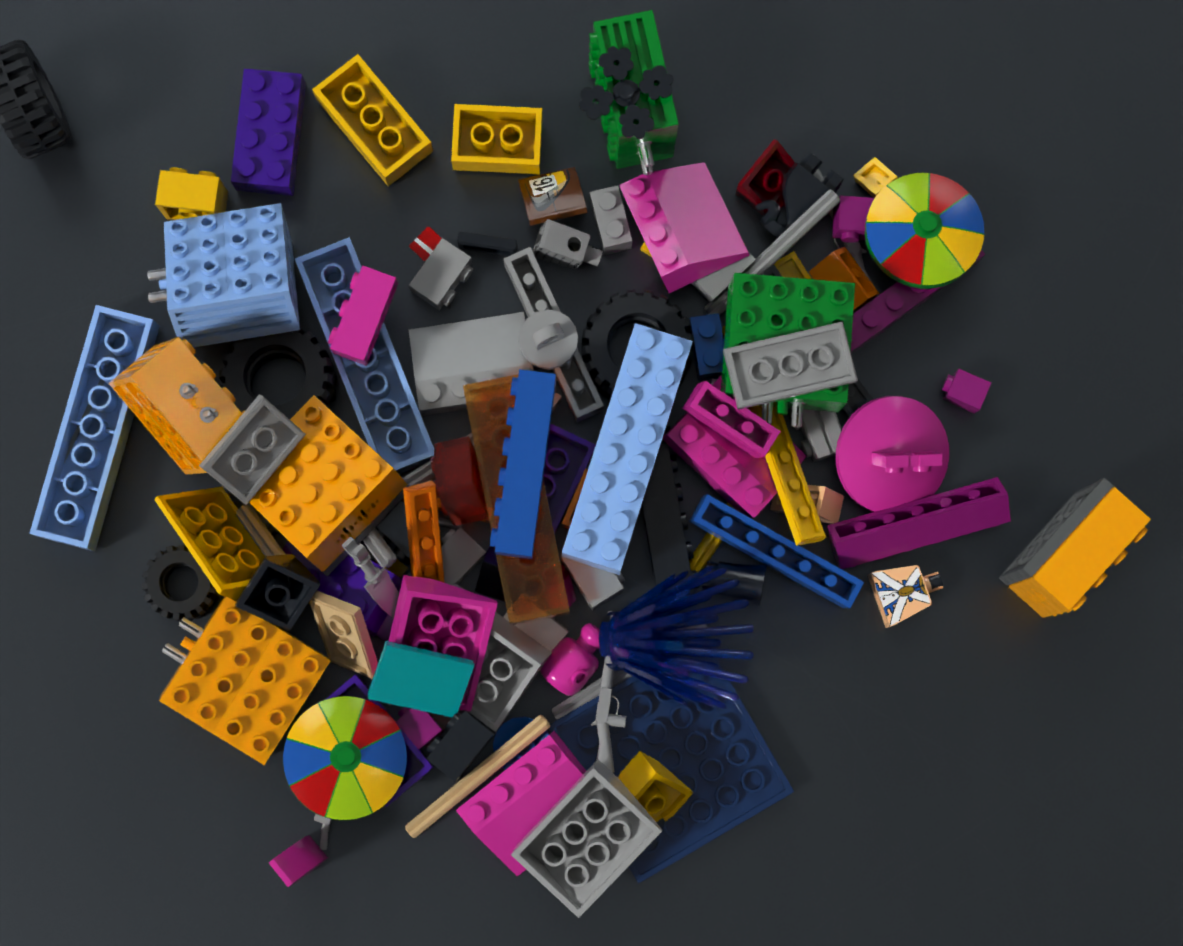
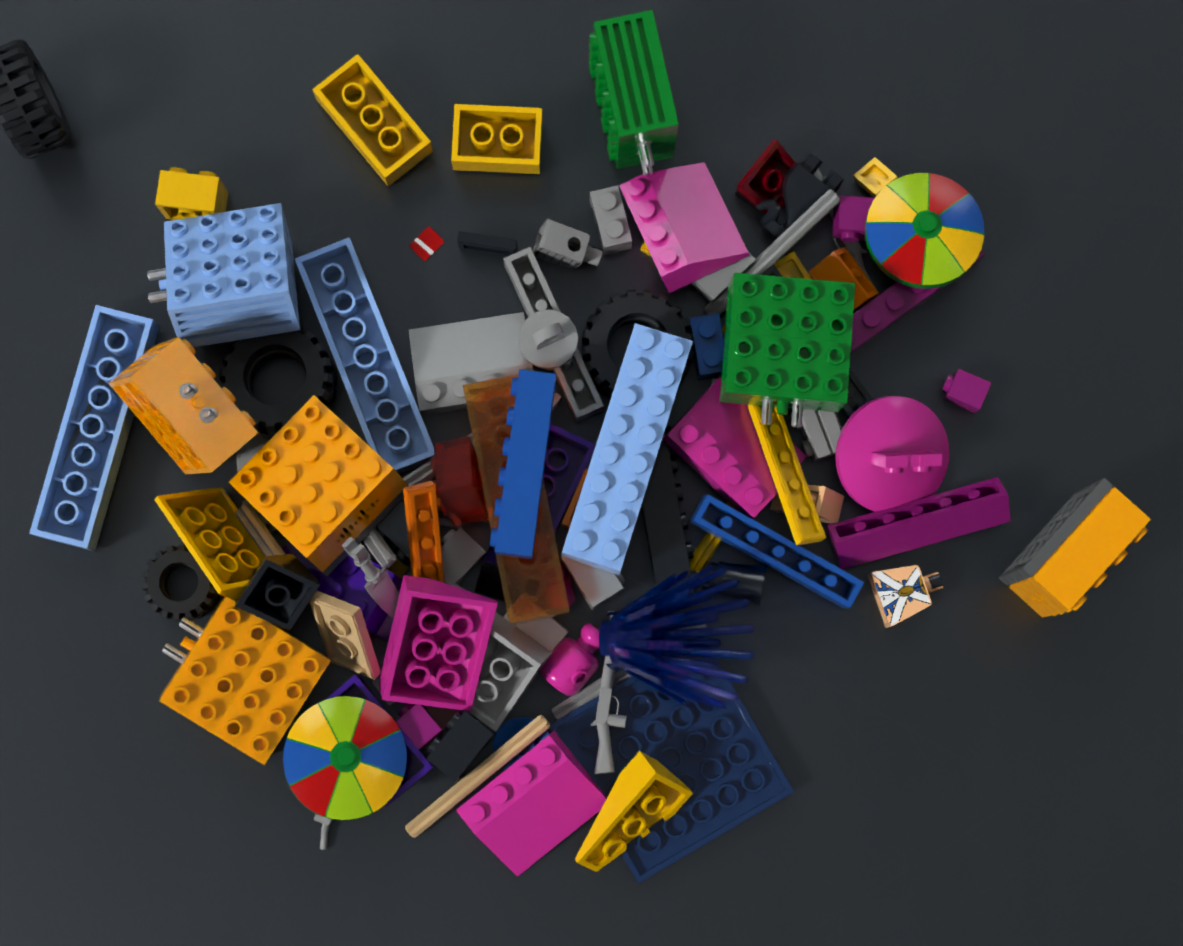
light grey tile [199,394,306,505] -> none
dark purple brick [231,68,306,196] -> none
dark pink slope [269,835,328,887] -> none
dark pink brick [328,265,398,366] -> none
teal tile [368,641,475,717] -> none
light grey brick [409,238,473,311] -> none
light grey slope [511,759,662,918] -> none
reddish brown slope [518,167,588,226] -> none
black plant [579,46,674,139] -> none
dark pink brick [682,381,781,458] -> none
light grey tile [723,322,858,410] -> none

